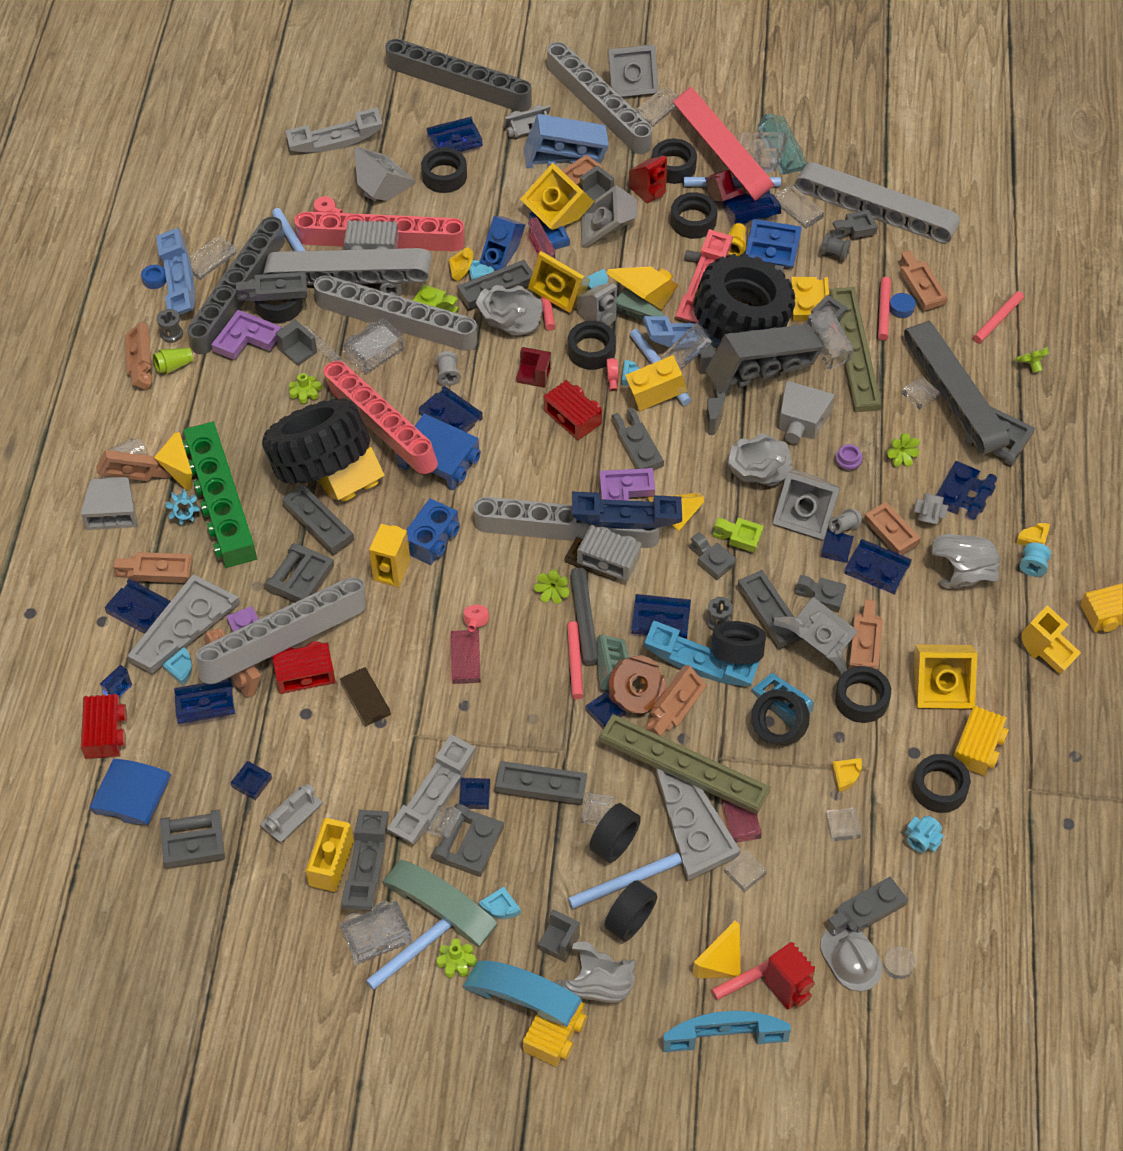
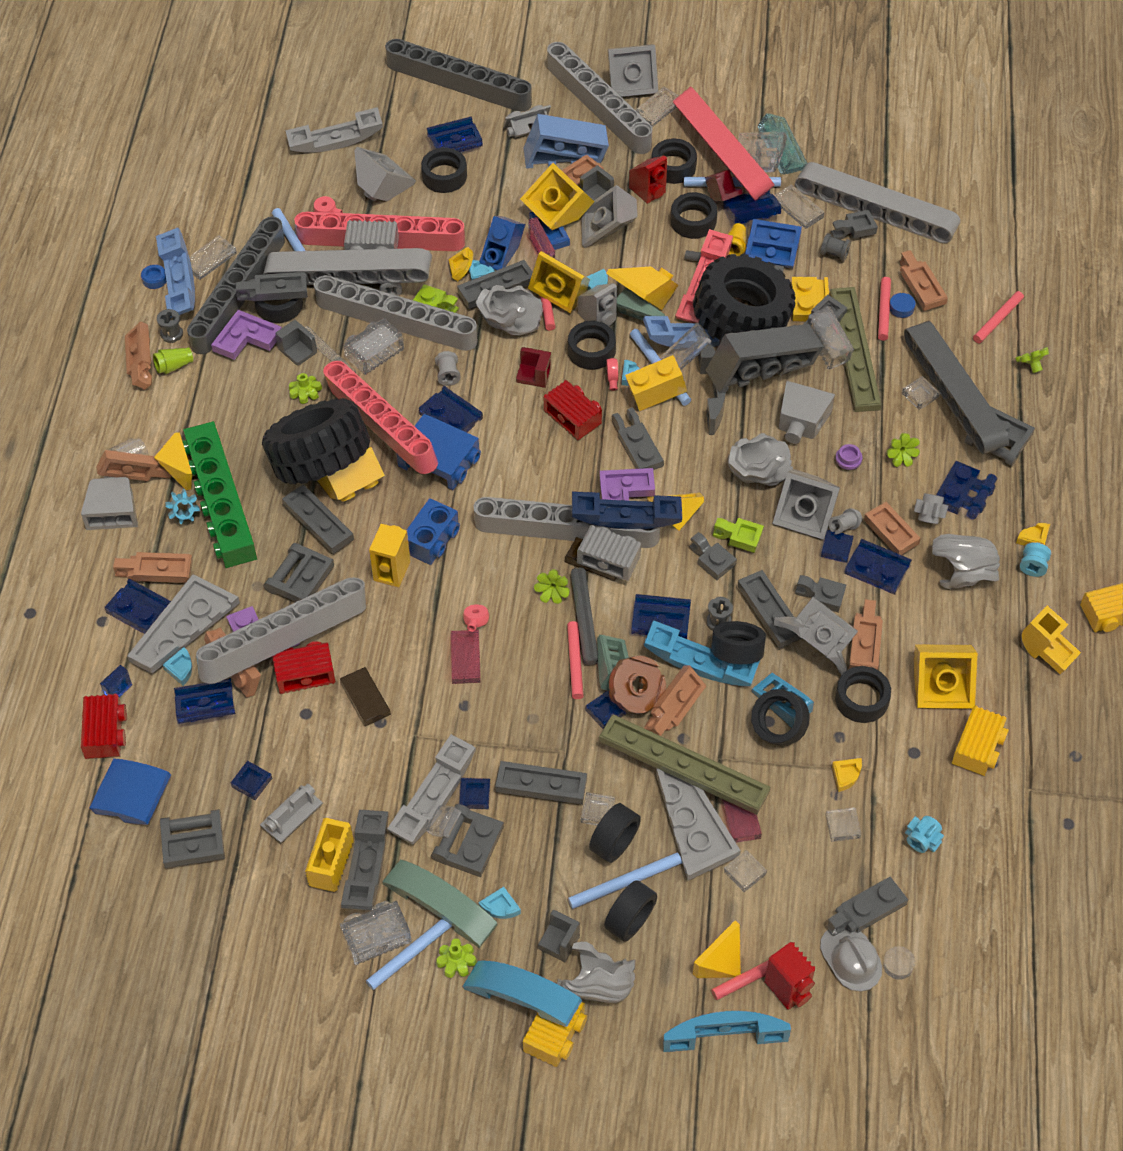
black tyre [912,754,971,813] -> none

